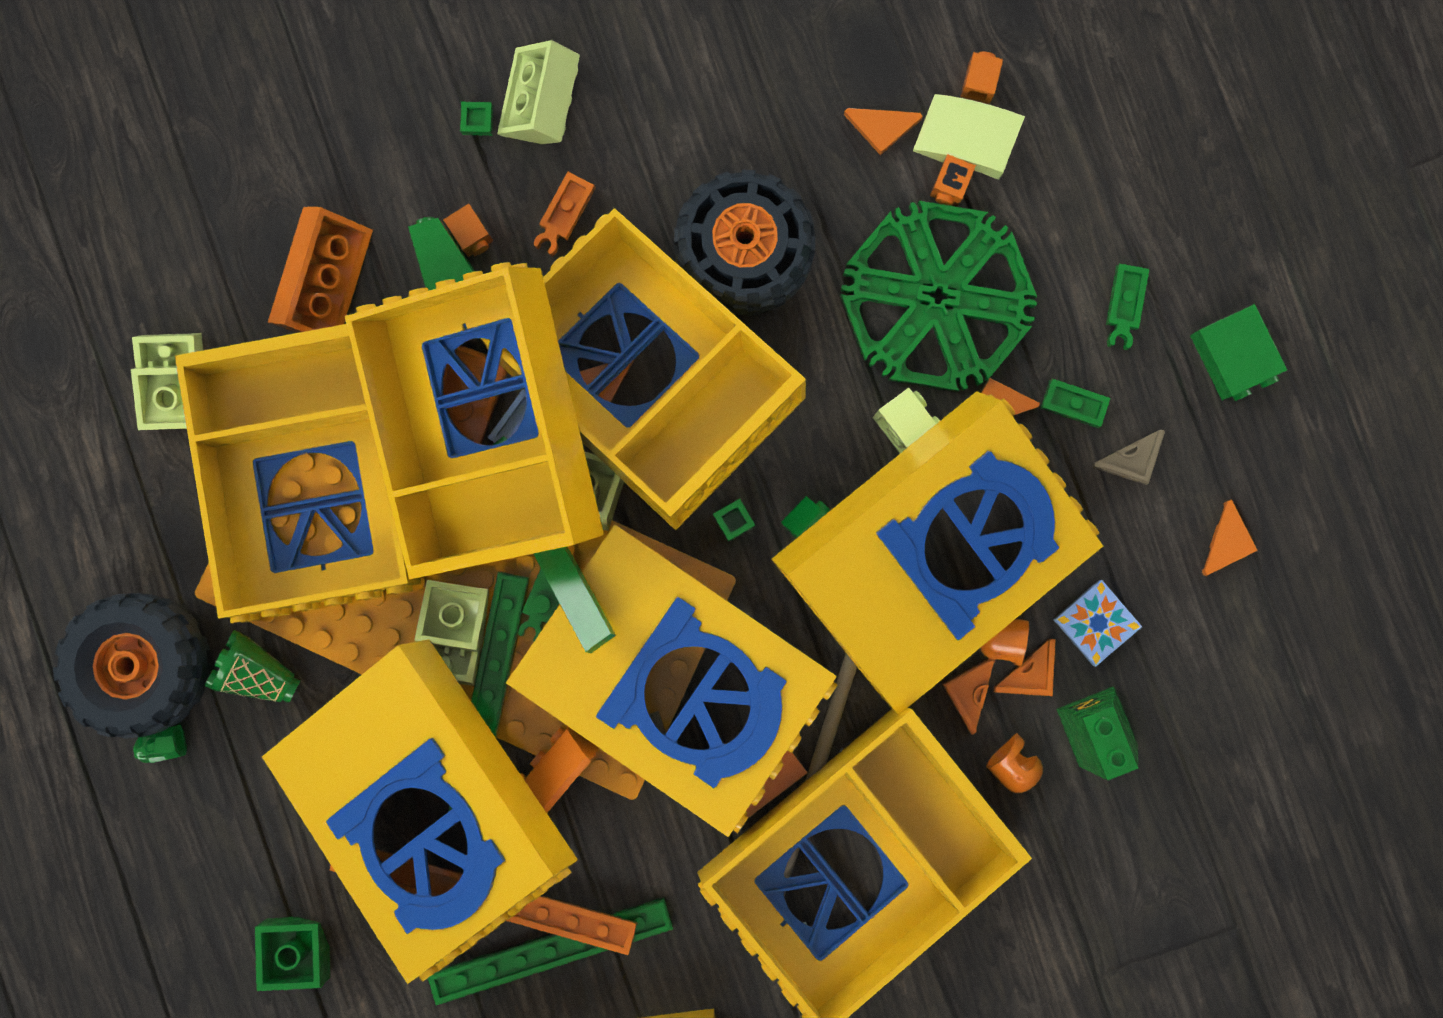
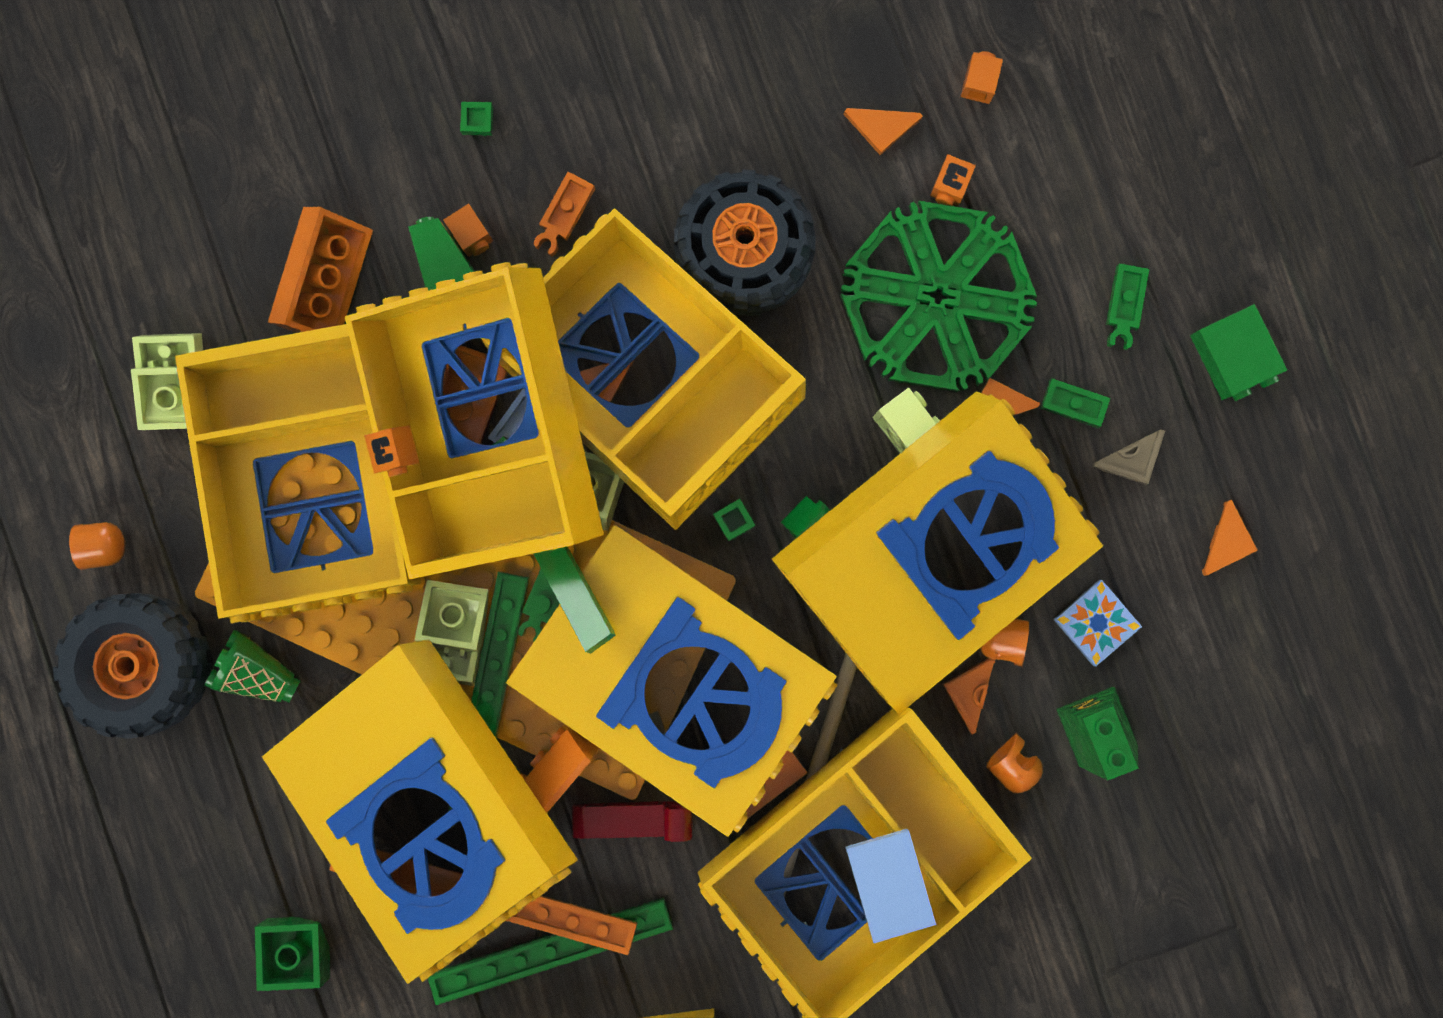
green rock [133,725,187,763] -> none
yellowish green slope [497,40,580,144] -> none
yellowish green slope [913,94,1025,180] -> none
orange tile [994,639,1056,696] -> none
none -> orange helmet [69,522,125,570]
none -> orange brick [364,426,419,477]
none -> dark red beam [572,801,693,842]
none -> light blue tile [845,829,936,943]

